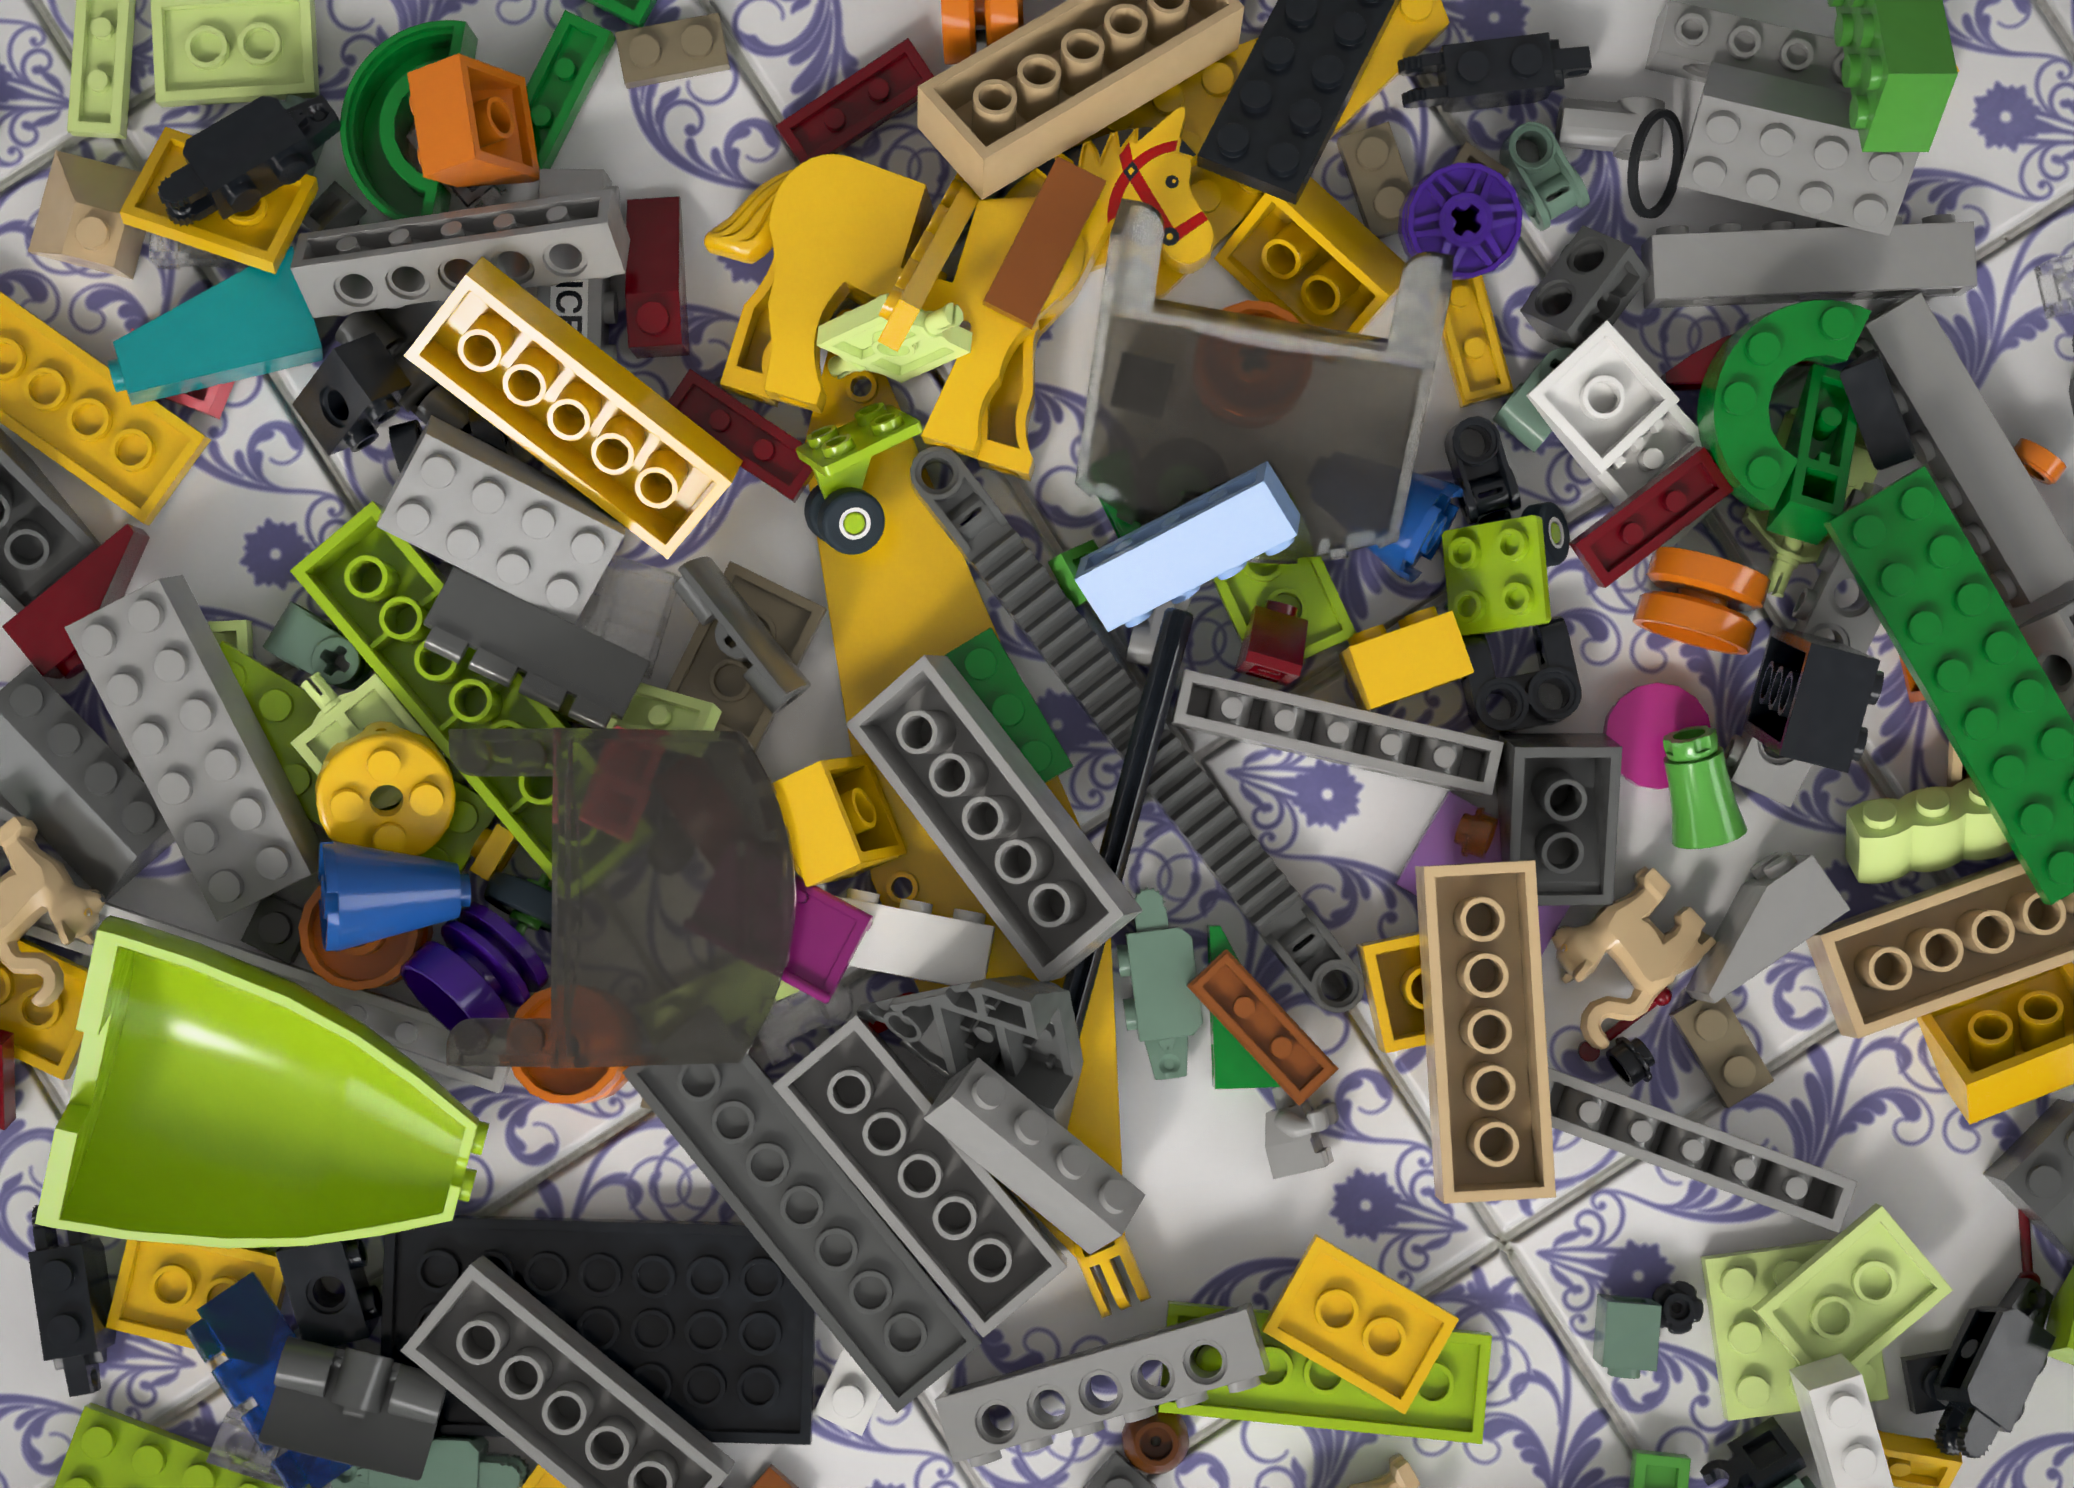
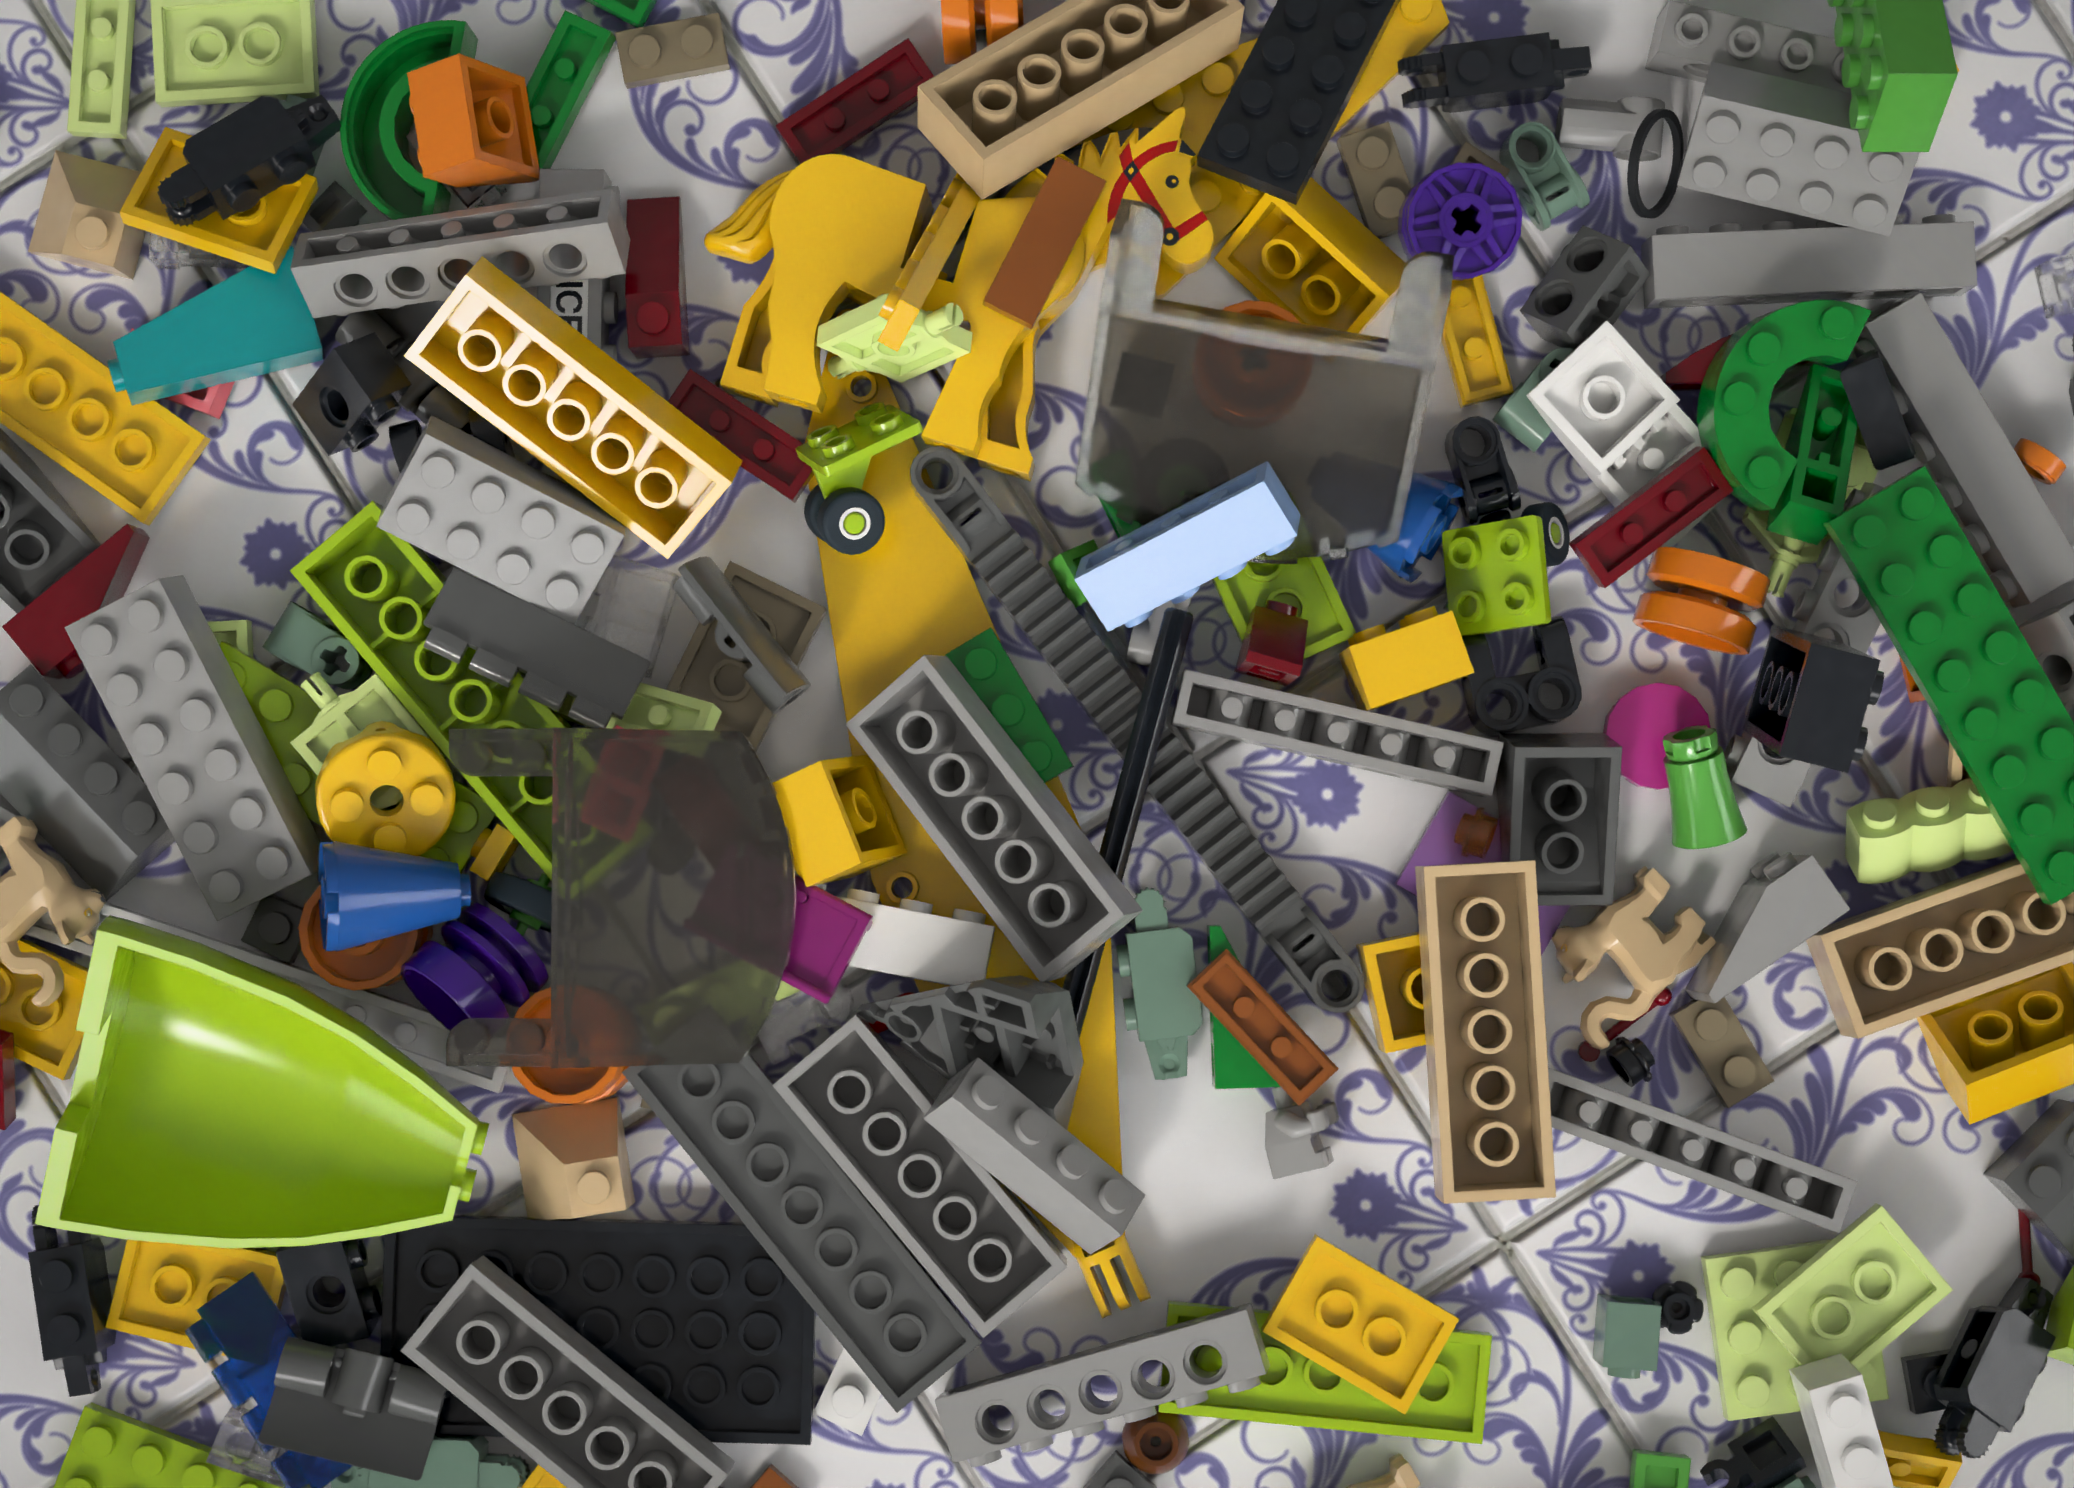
none -> tan slope [512,1097,635,1220]

